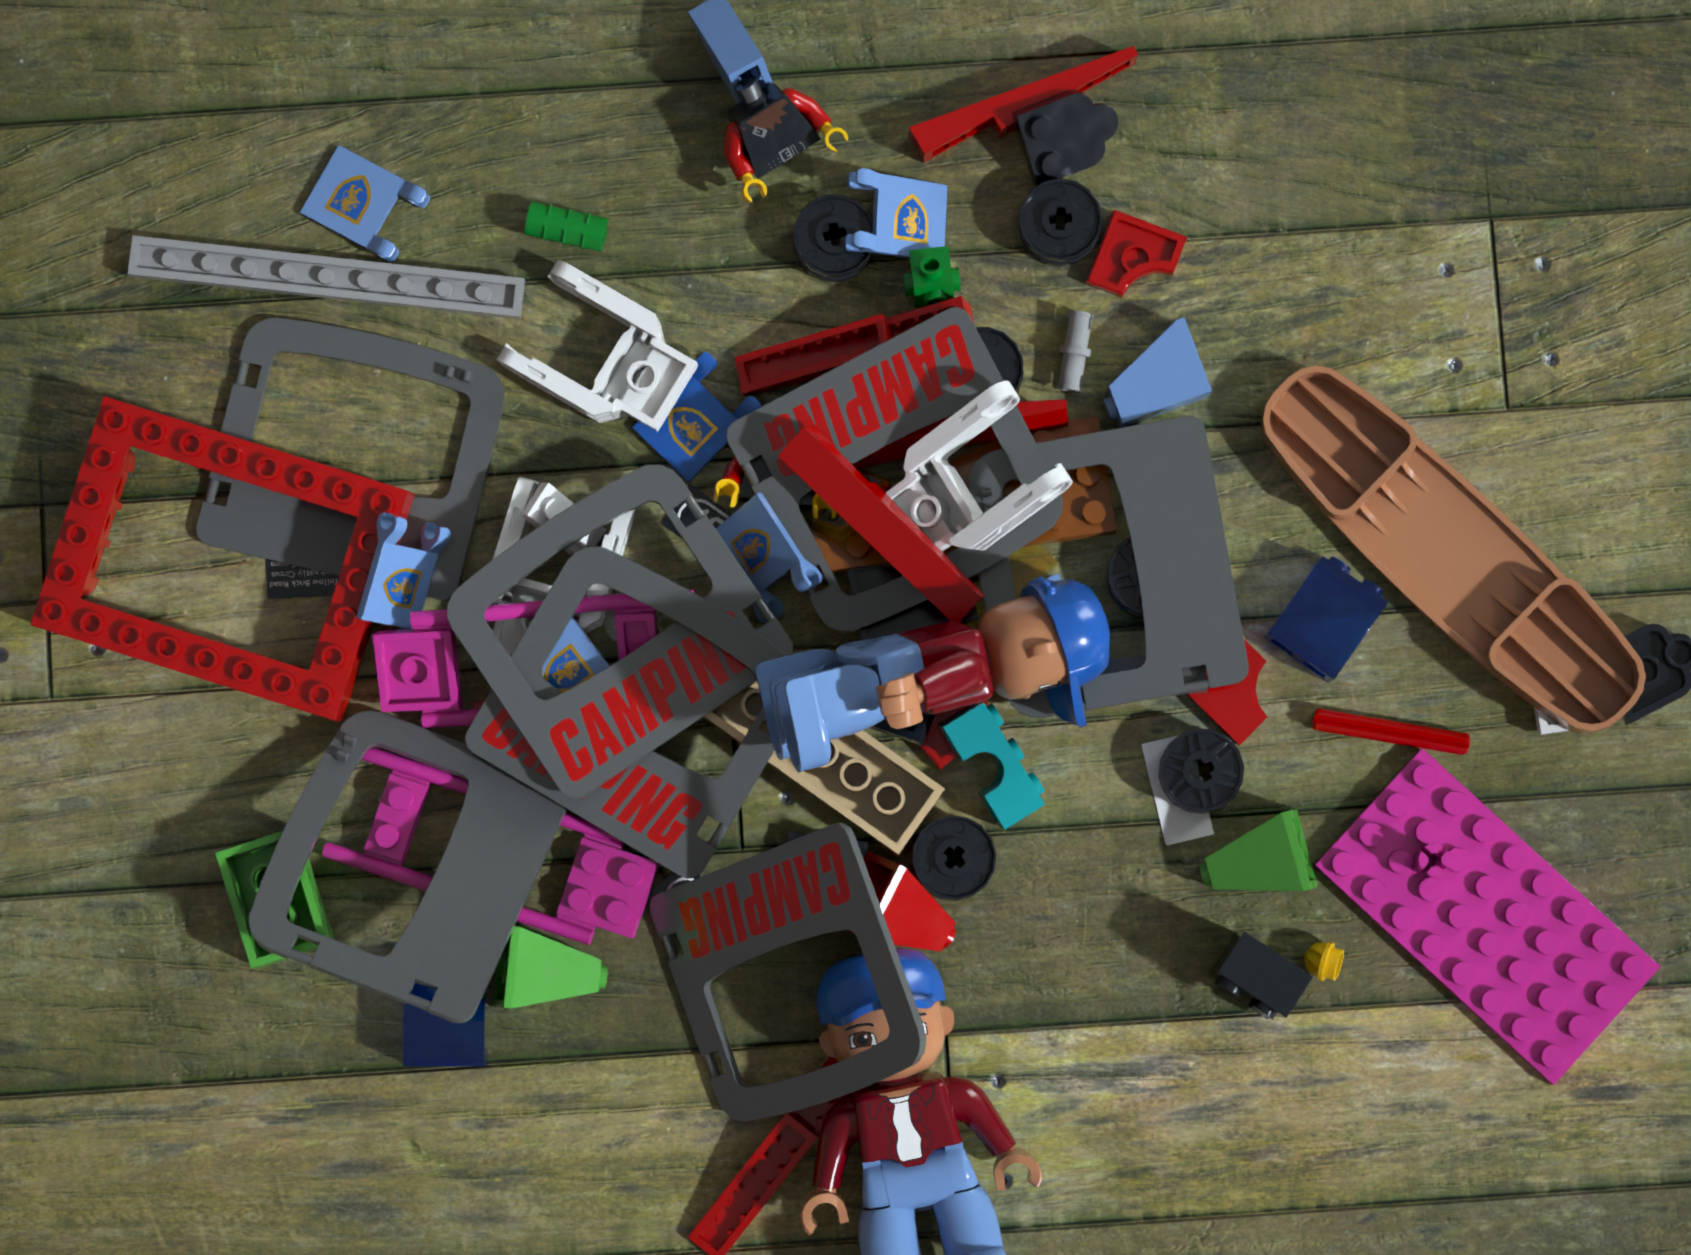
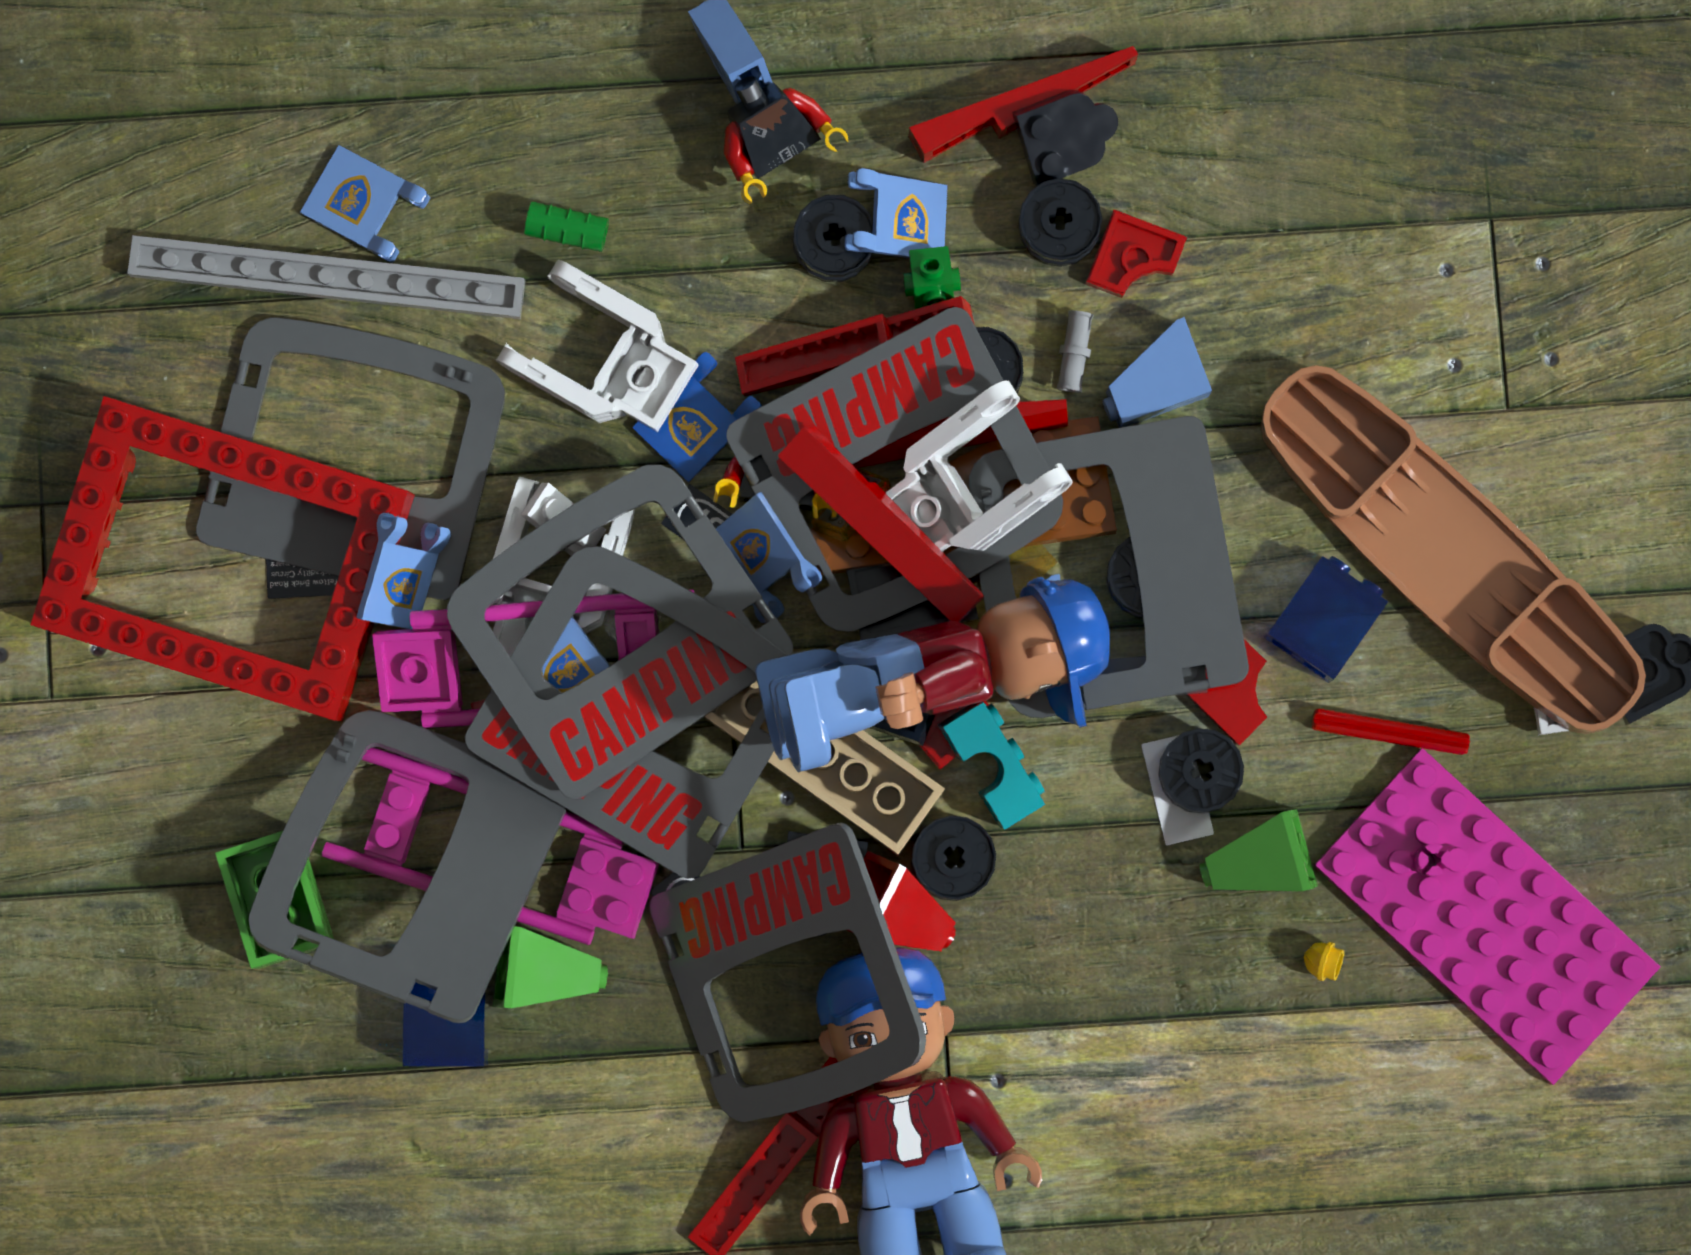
black brick [1210,931,1313,1020] -> none

